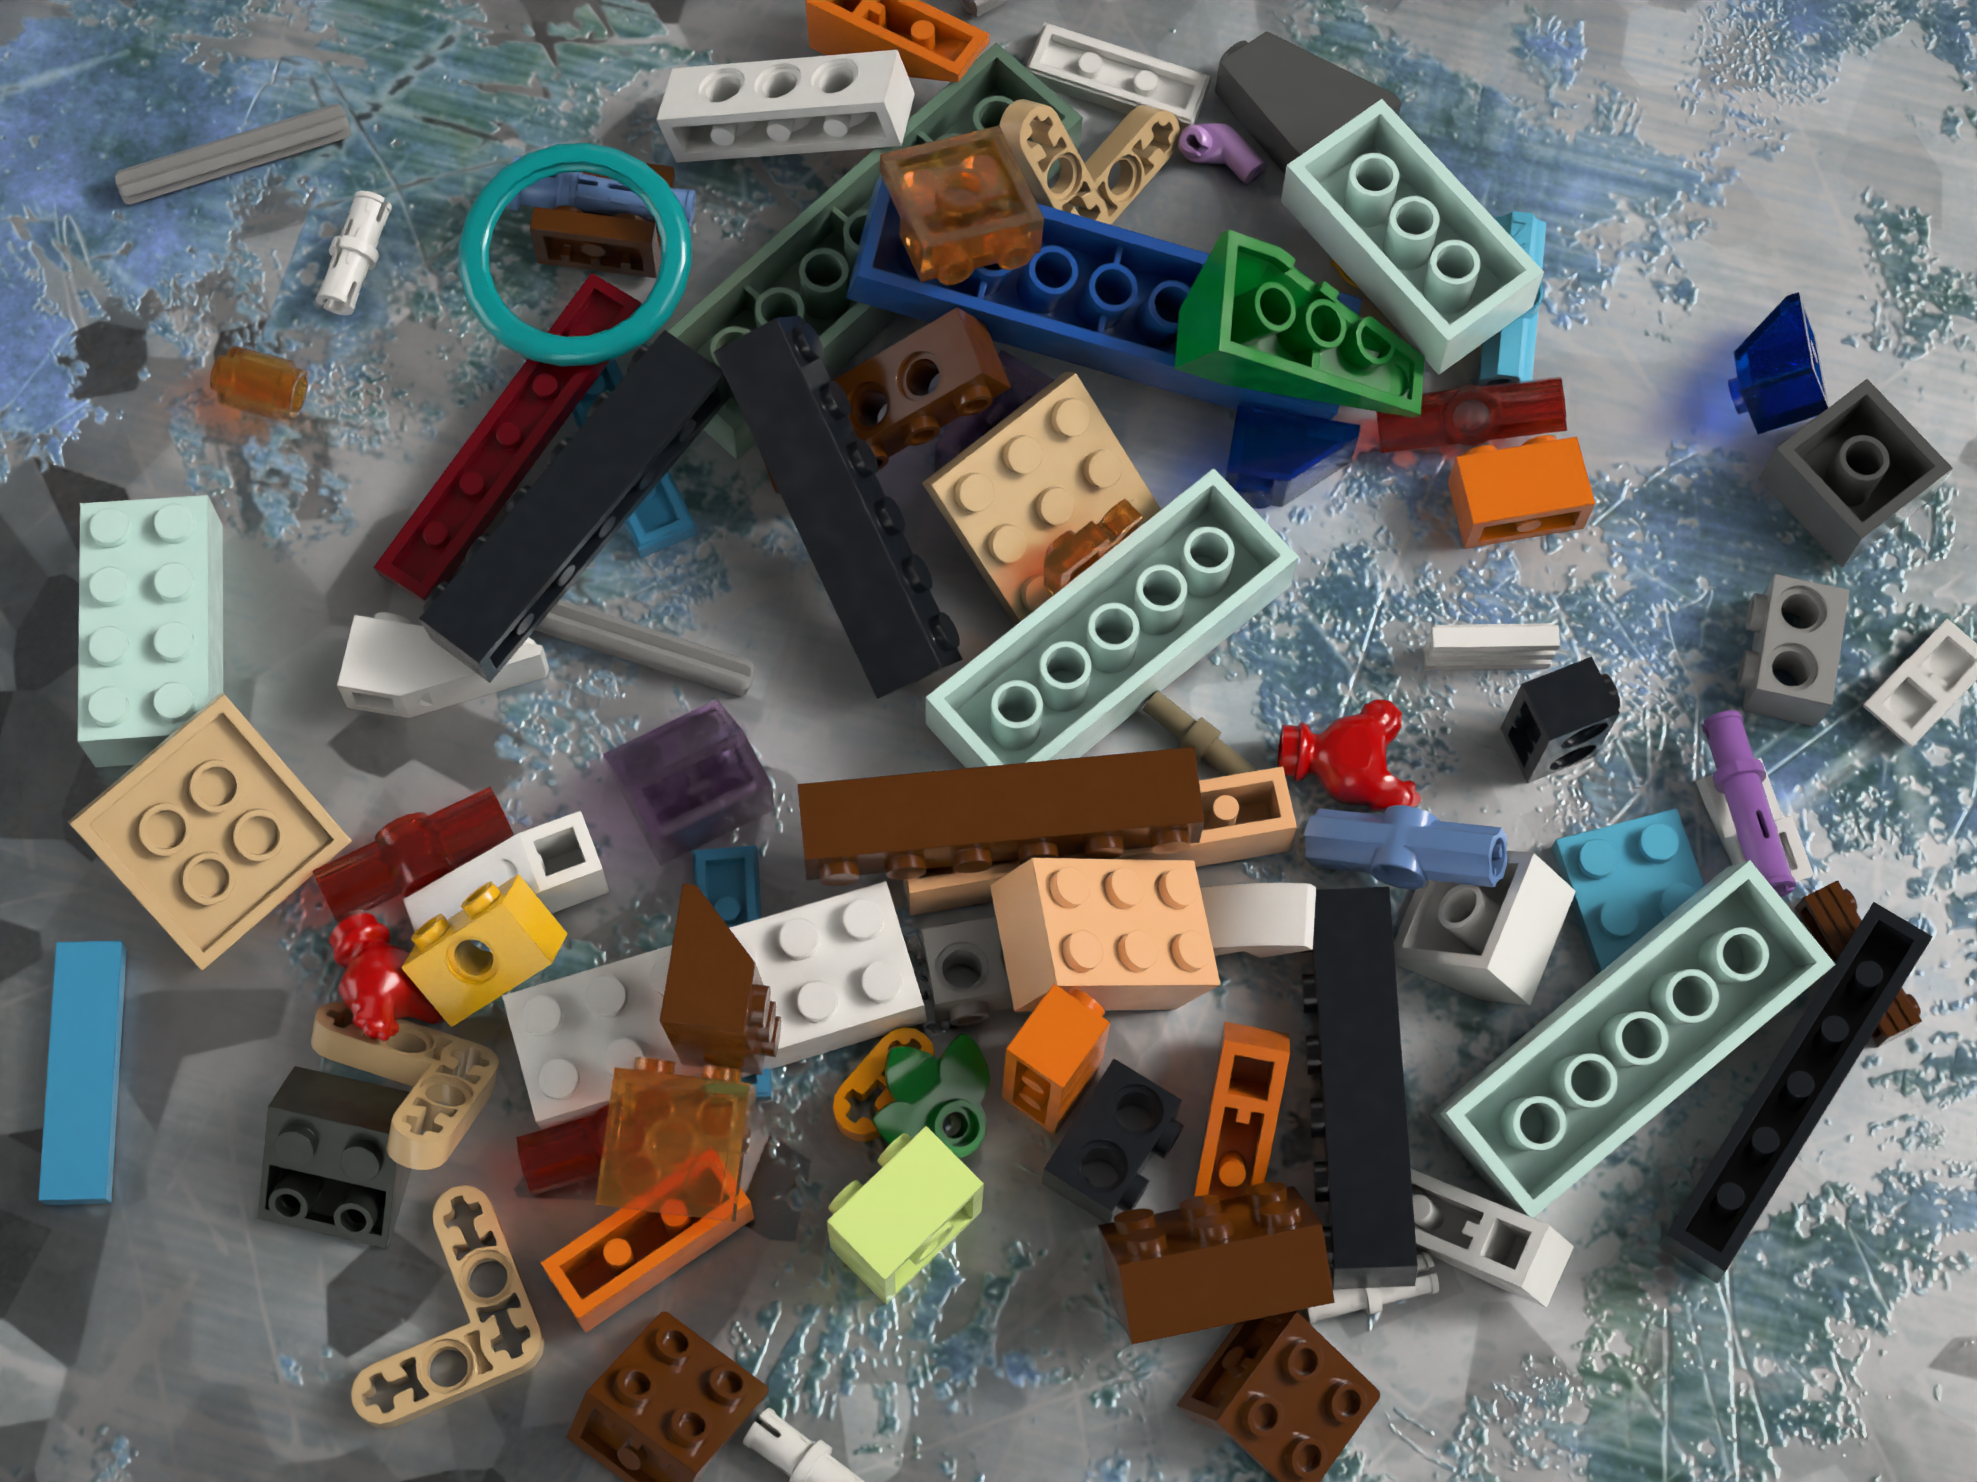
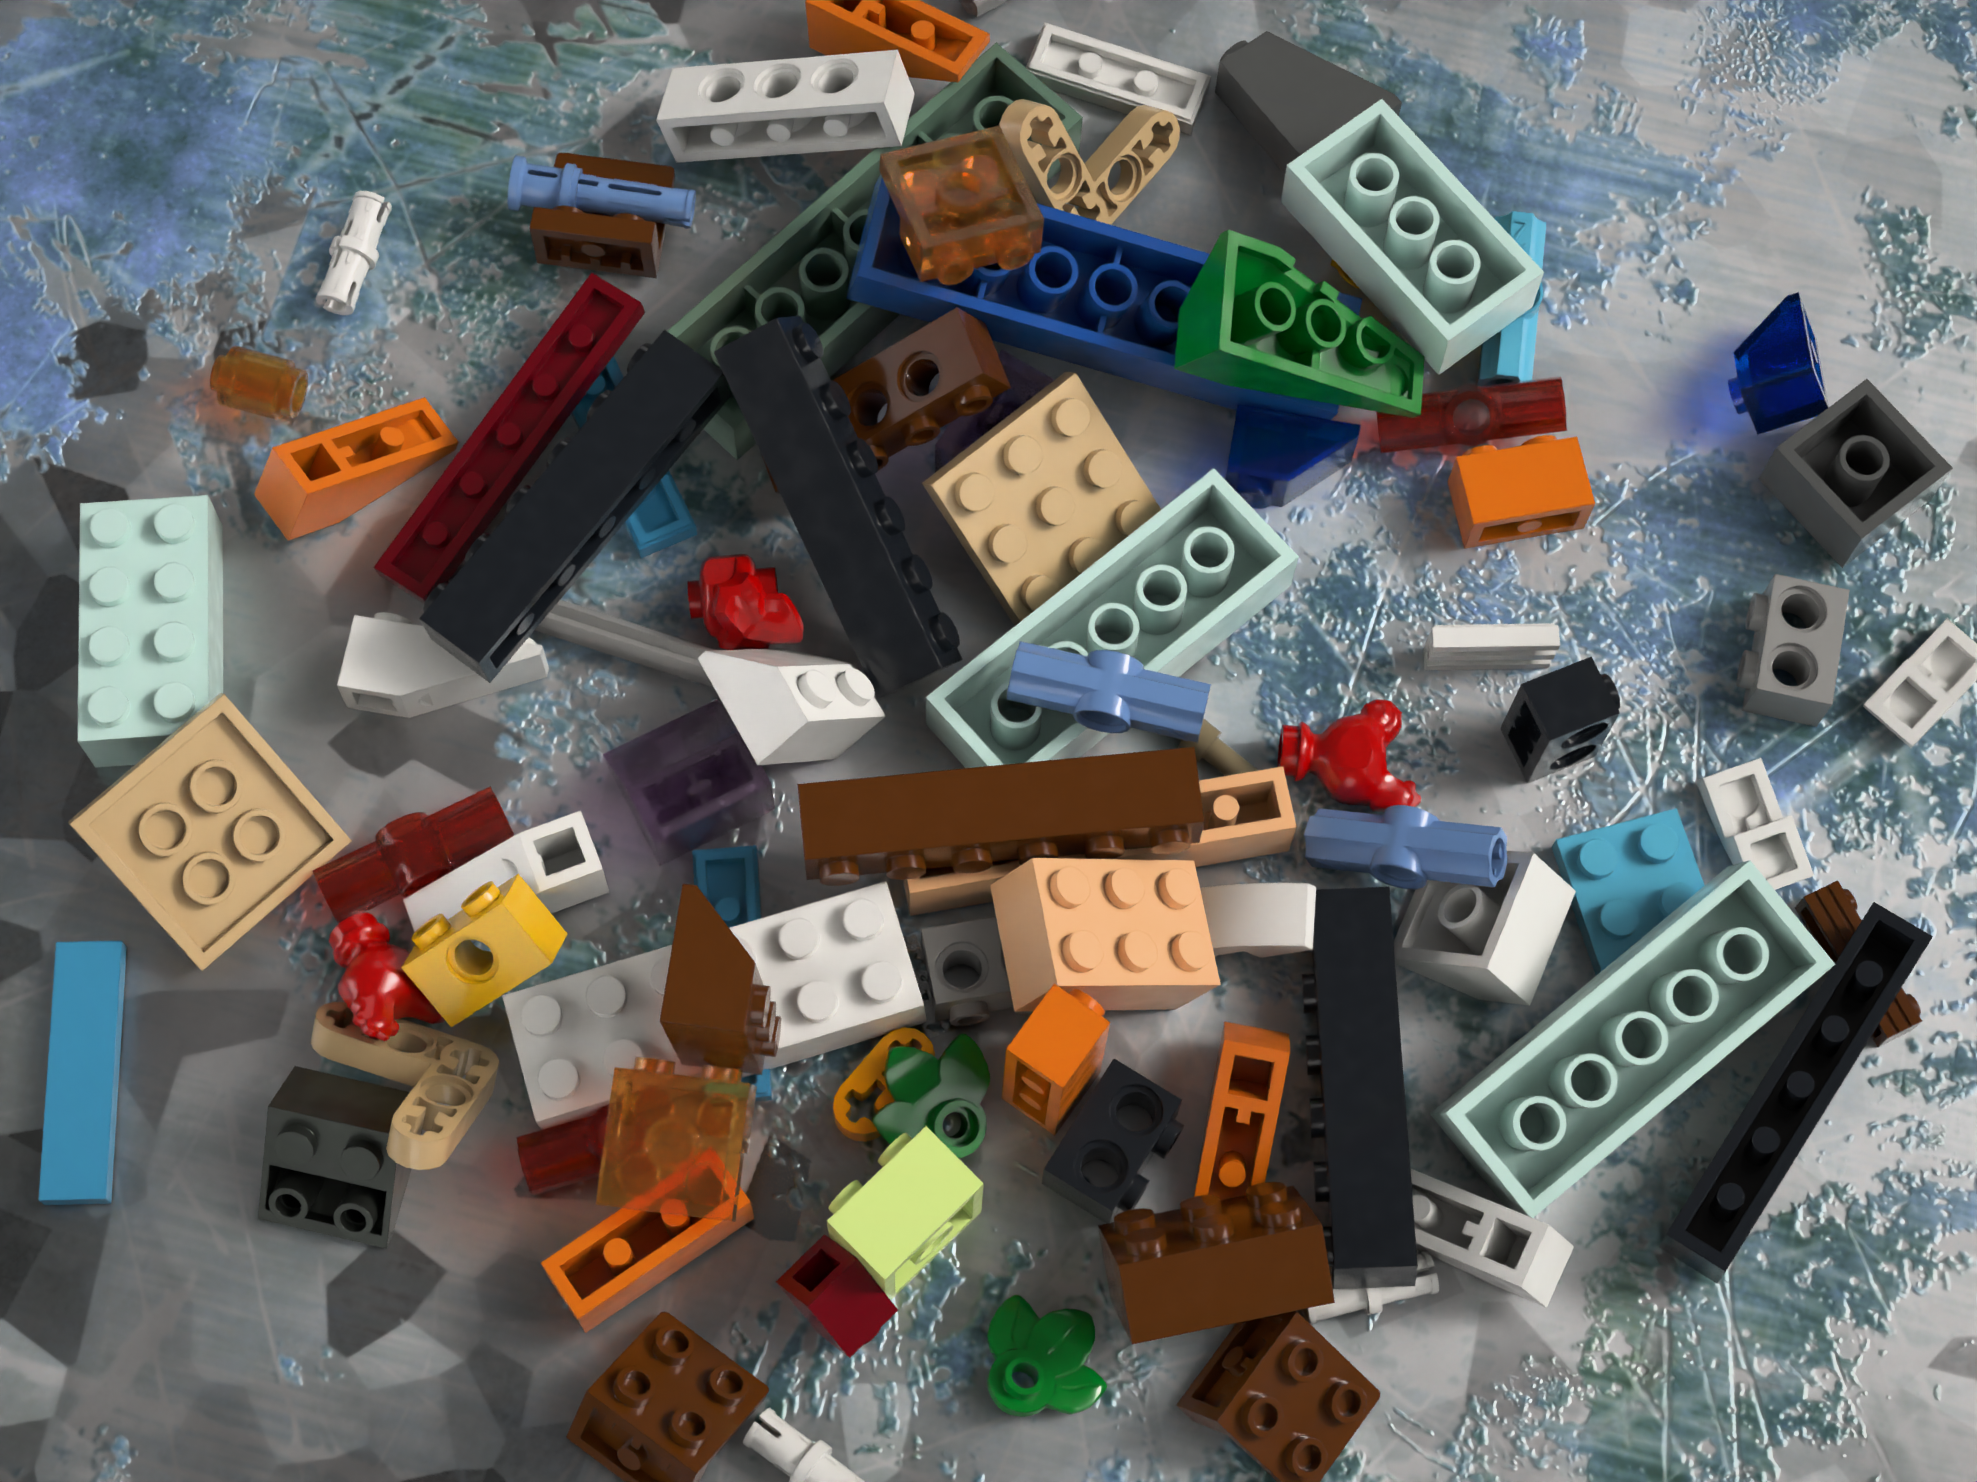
light grey axle [115,104,351,205] -> none
tan beam [351,1185,545,1429] -> none
teal wedge [458,143,692,366] -> none
clear orange plate [1044,499,1142,595] -> none
lavender arm [1178,123,1267,184] -> none
medium lavender pin [1701,710,1797,897] -> none
none -> orange slope [254,397,459,541]
none -> red head [687,554,804,650]
none -> white slope [698,648,886,765]
none -> dark red brick [776,1234,898,1358]
none -> green plate [986,1295,1107,1417]
none -> medium blue piece [1007,641,1211,743]

